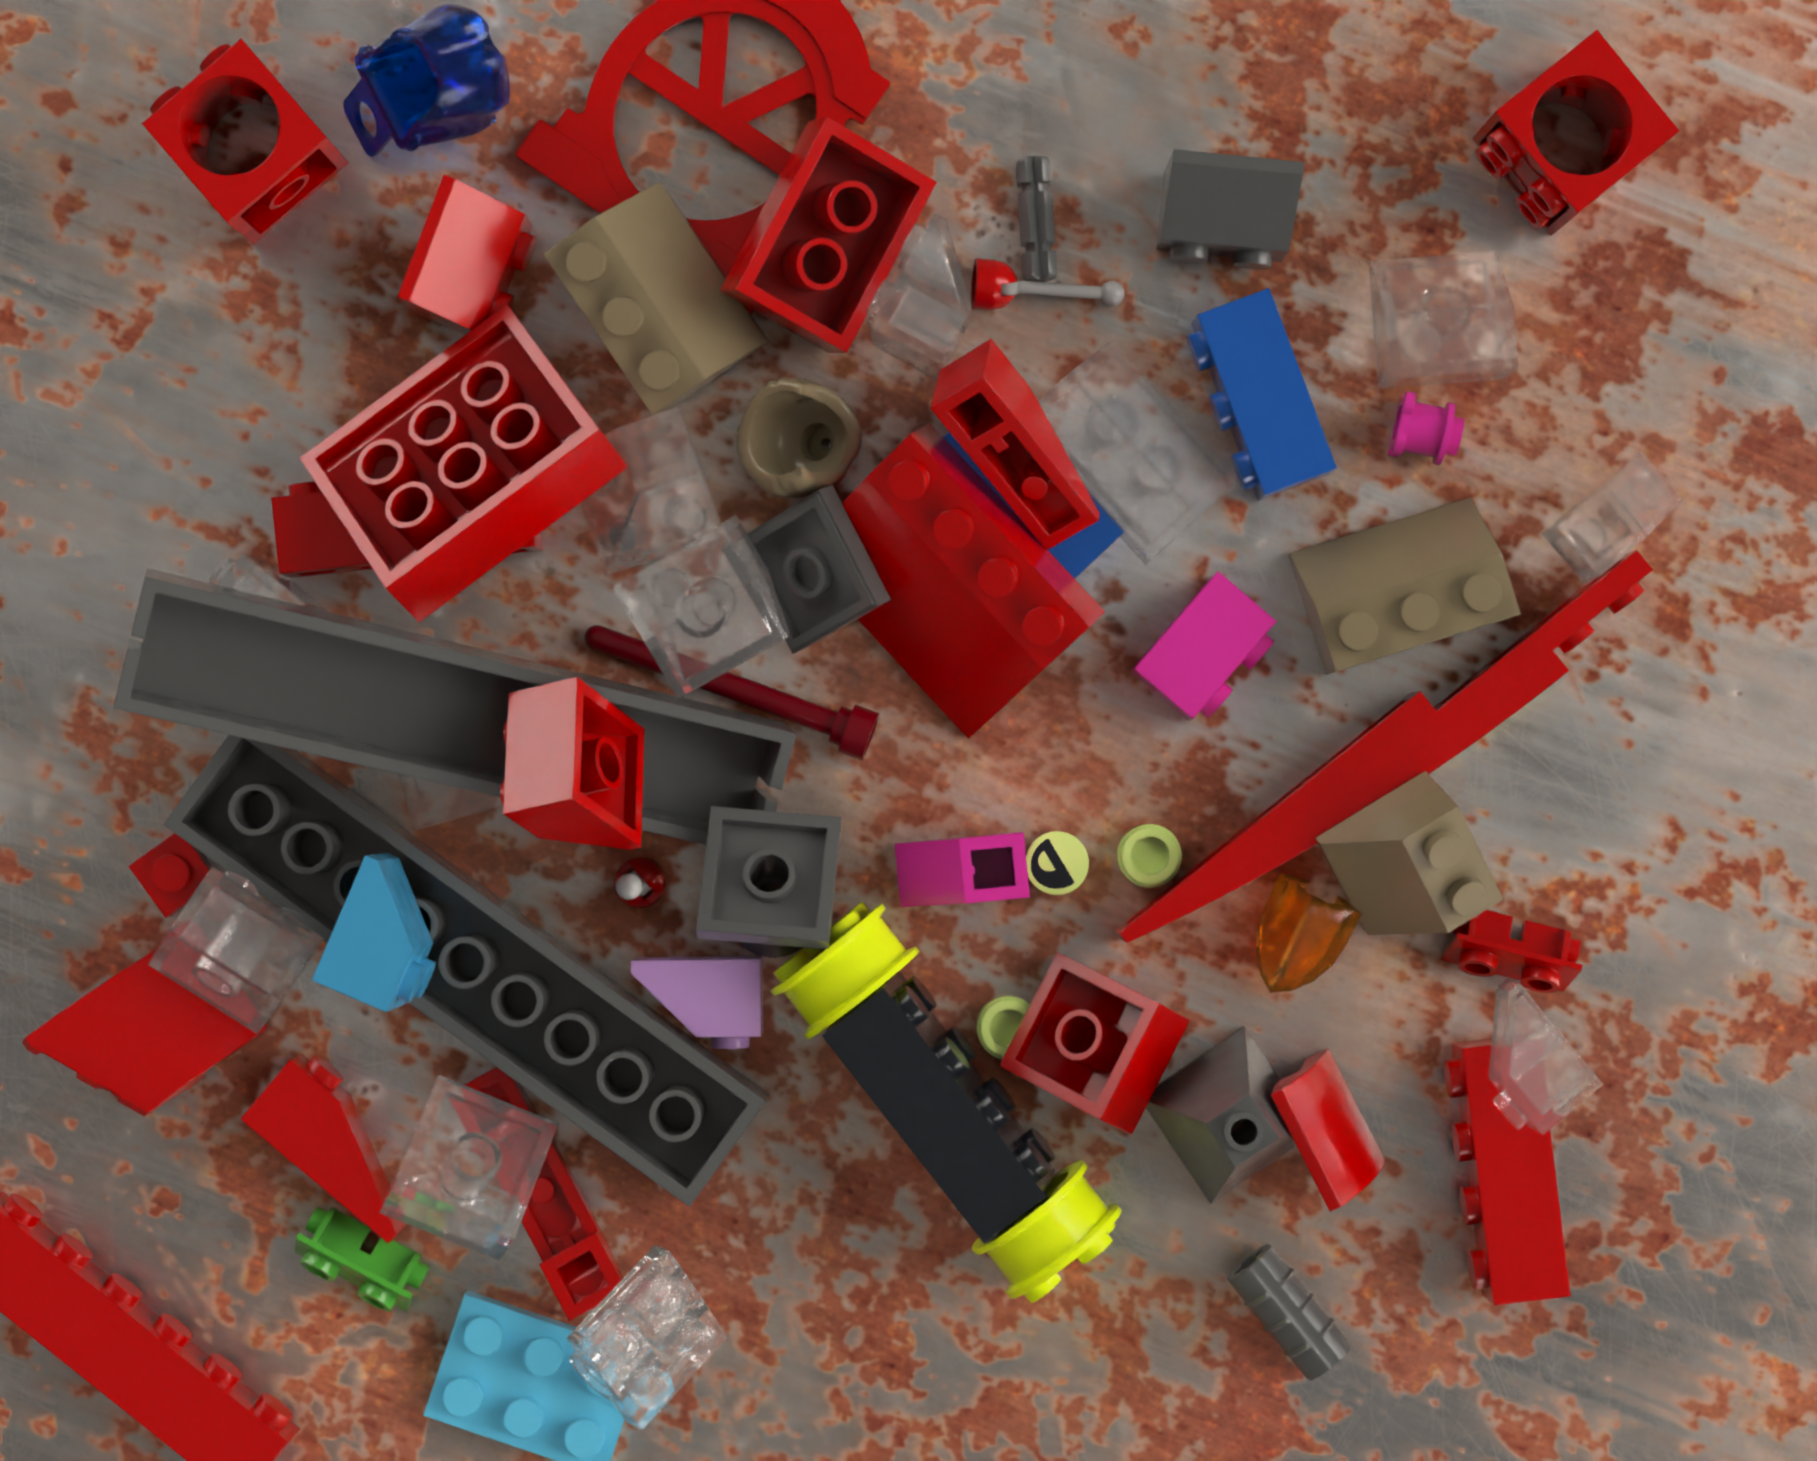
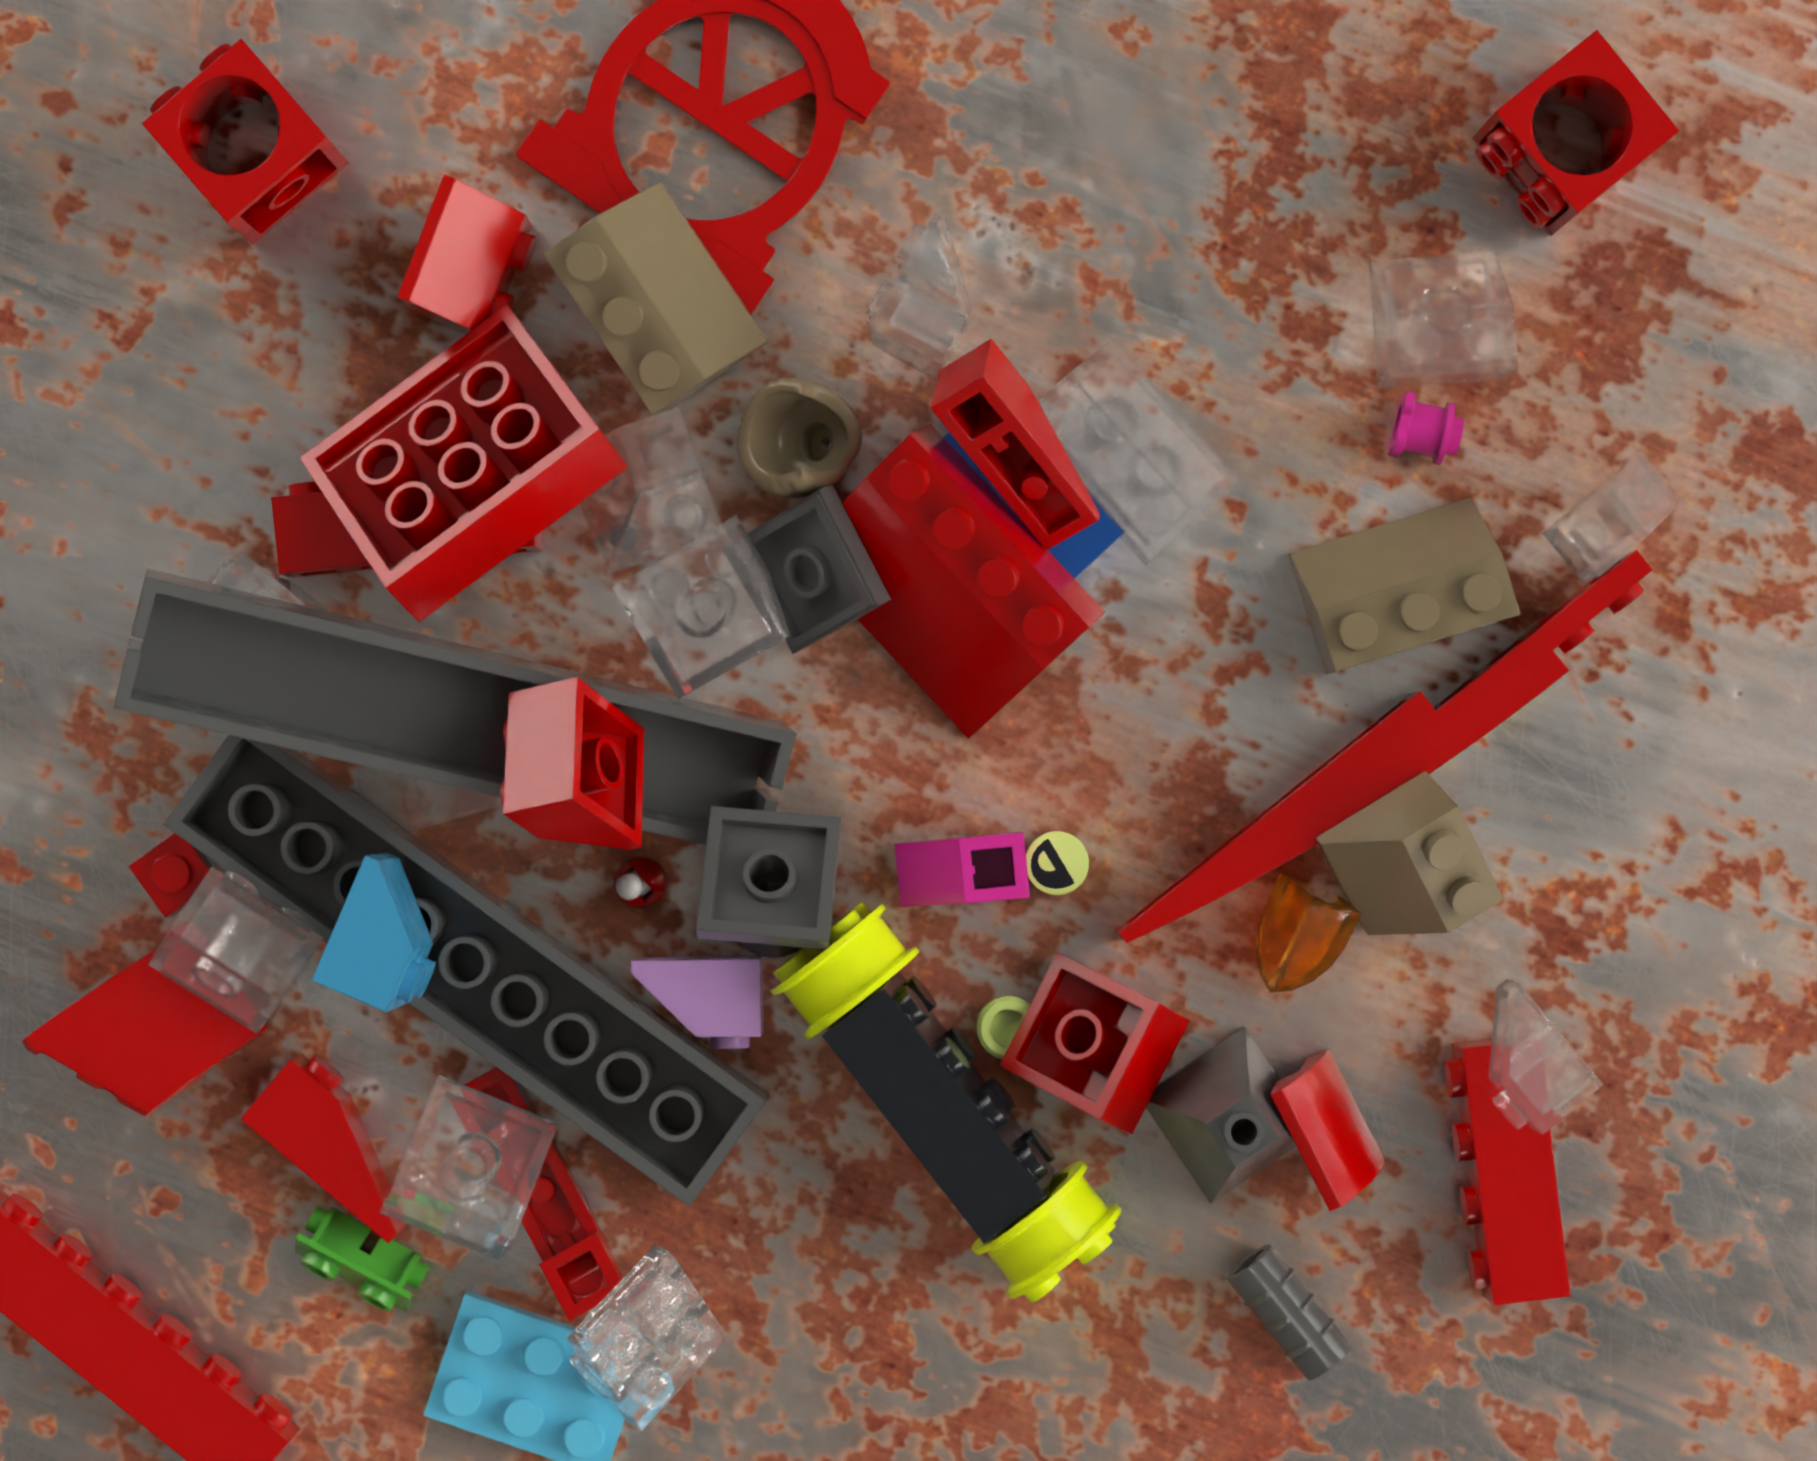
clear blue piece [343,4,510,157] -> none
dark red piece [584,625,880,761] -> none
red brick [719,117,937,353] -> none
hinge [971,258,1125,311] -> none
dark grey axle [1016,156,1057,282] -> none
yellowish green tile [1117,824,1182,888] -> none
dark pink brick [1130,571,1277,720] -> none
dark grey slope [1156,149,1304,270] -> none
blue brick [1186,288,1337,501] -> none
red hinge [1440,910,1583,993] -> none

